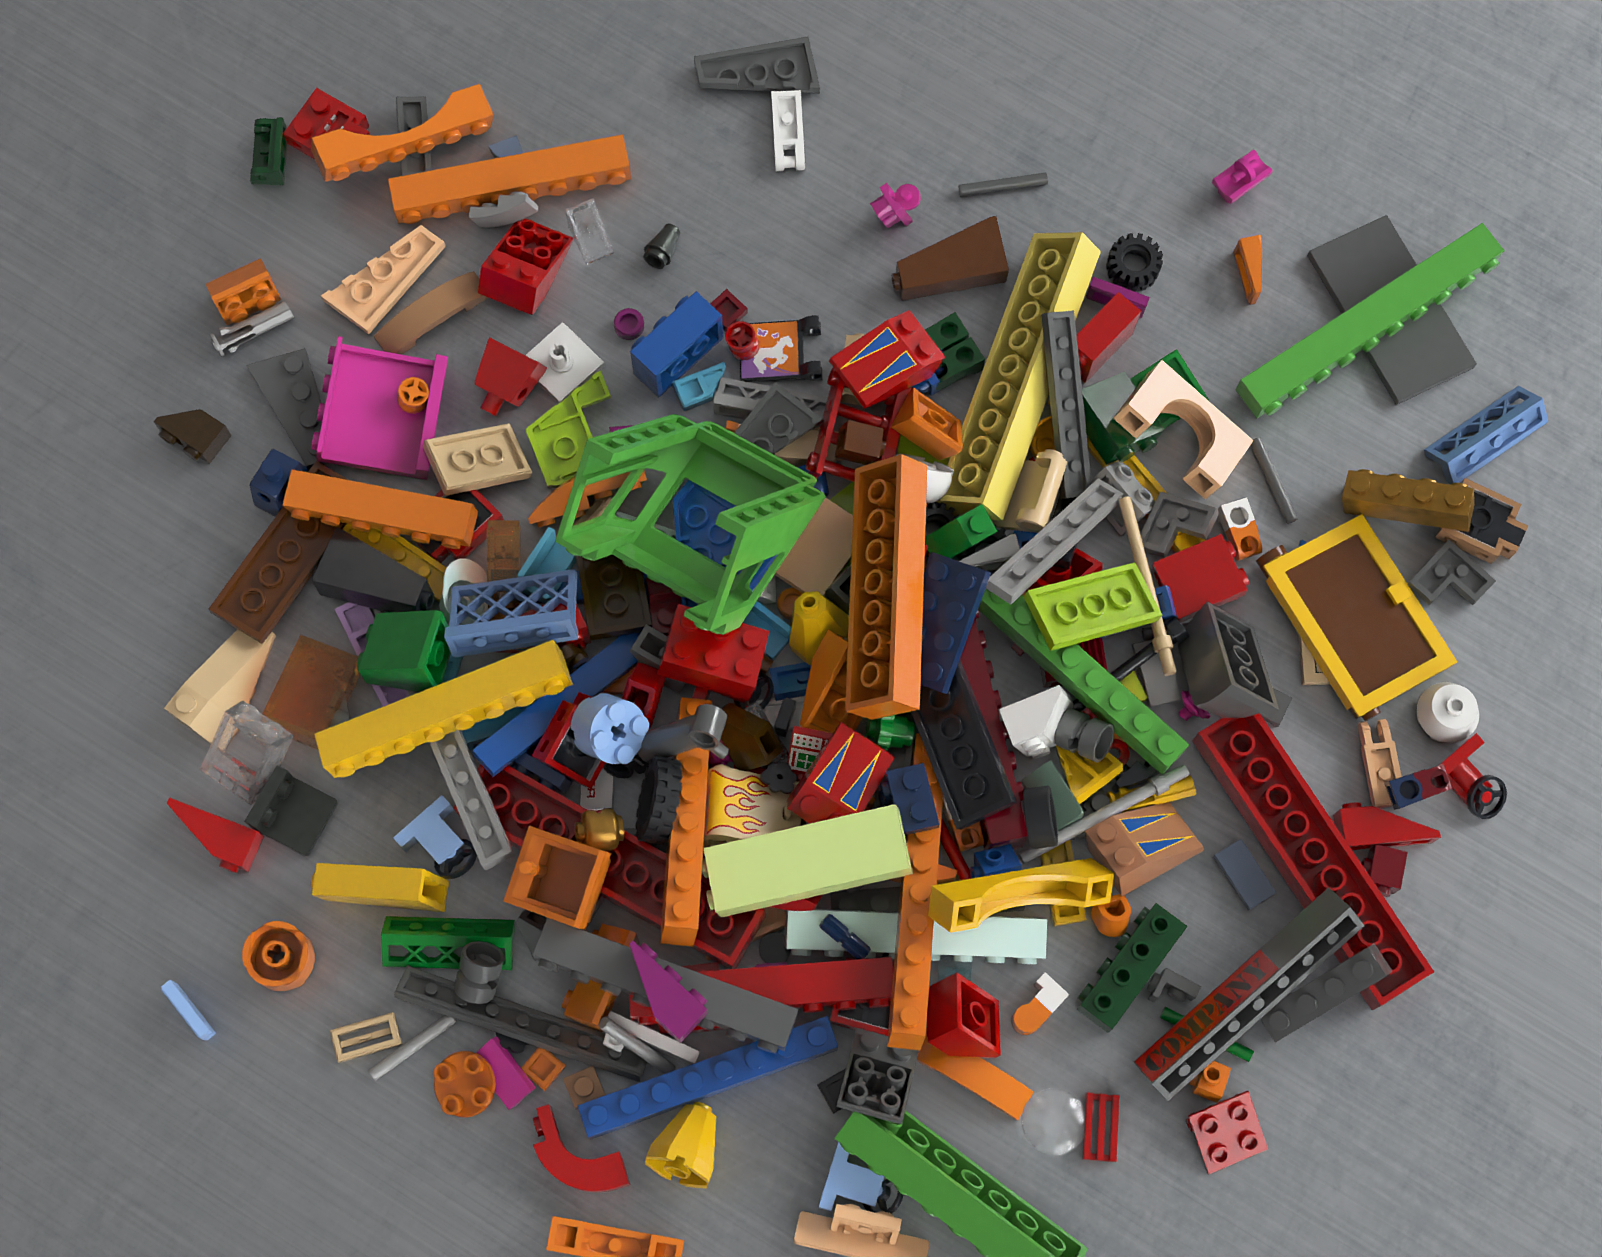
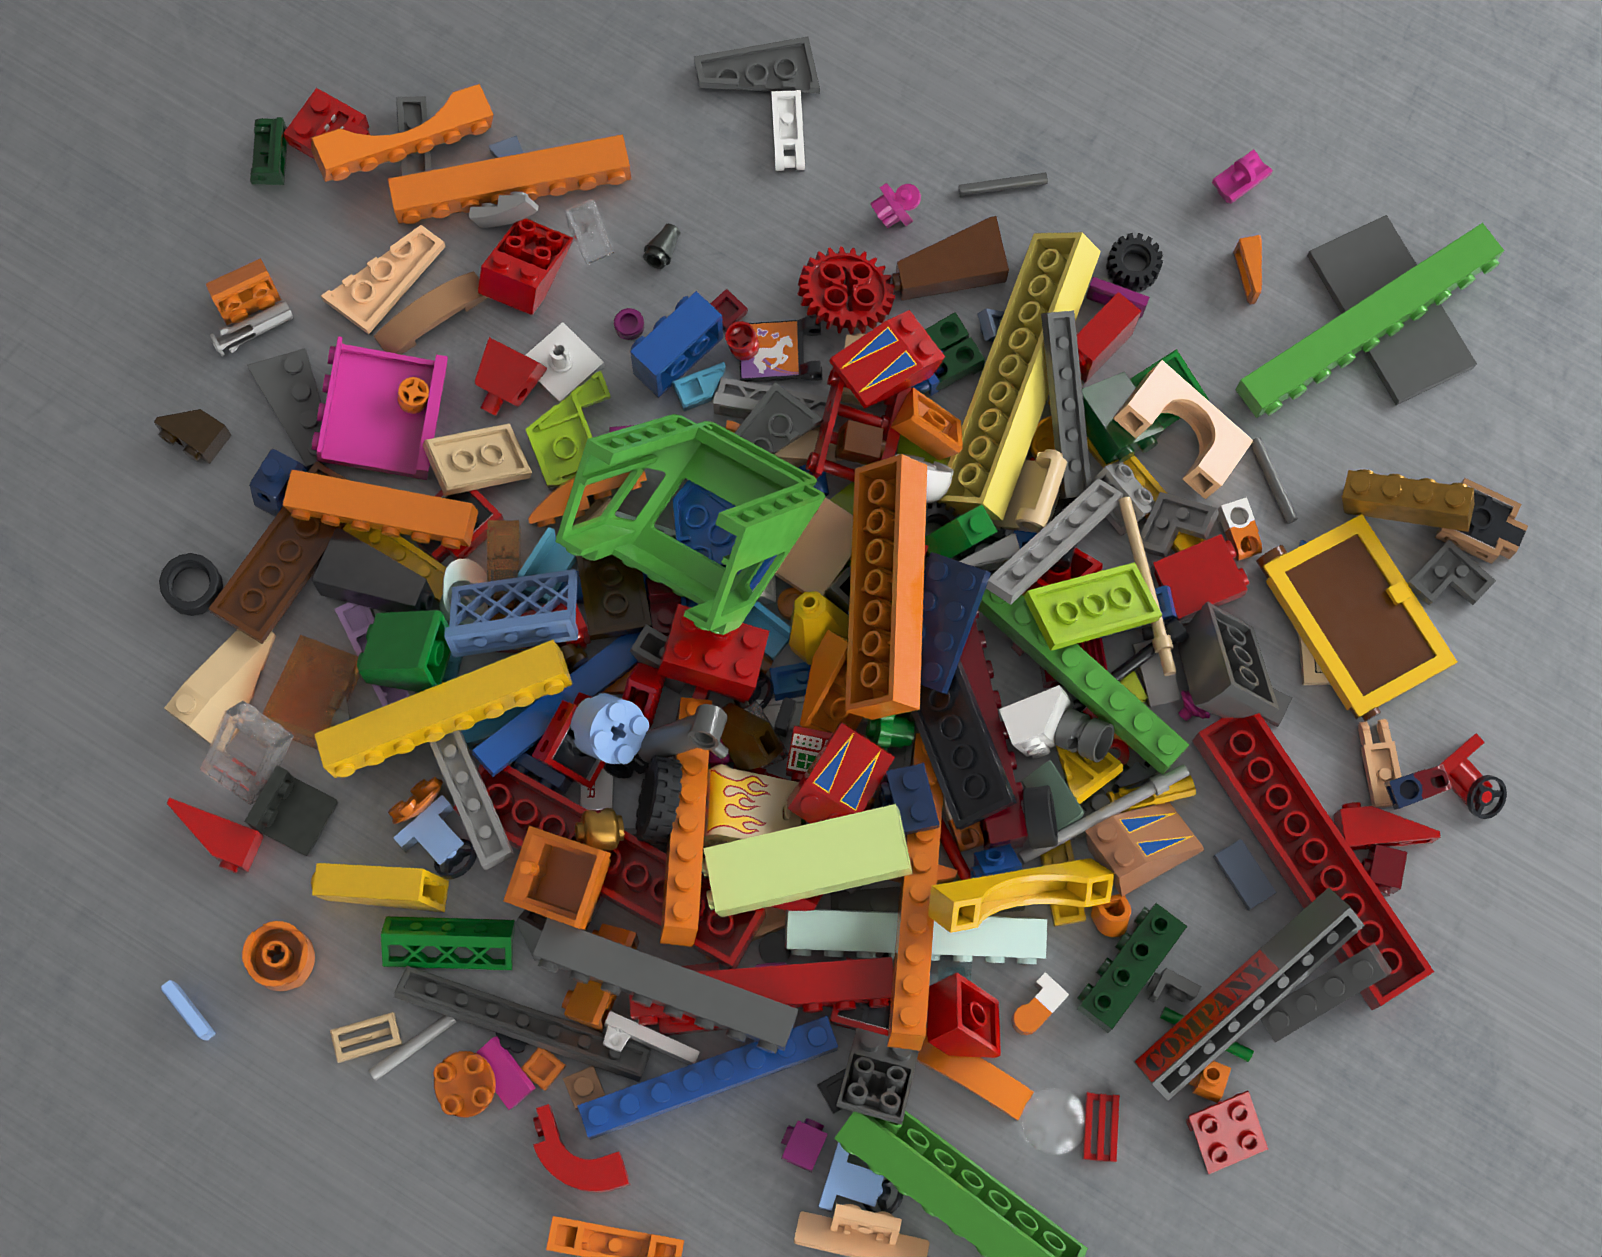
dark grey wheel [454,941,504,1004] -> none
light grey bar [599,1017,675,1074] -> none
magenta slope [629,940,708,1043] -> none
yellow cone [645,1102,716,1189] -> none
black plant [761,762,797,794] -> none
dark blue piece [819,914,871,959] -> none
white cone [1417,682,1479,743] -> none
medium blue fence [1424,386,1548,484] -> none
none -> black tyre [159,553,223,616]
none -> orange dish [388,777,443,824]
none -> magenta brick [781,1118,828,1173]
none -> red gear [797,246,895,335]
none -> sand blue plate [977,308,1004,342]

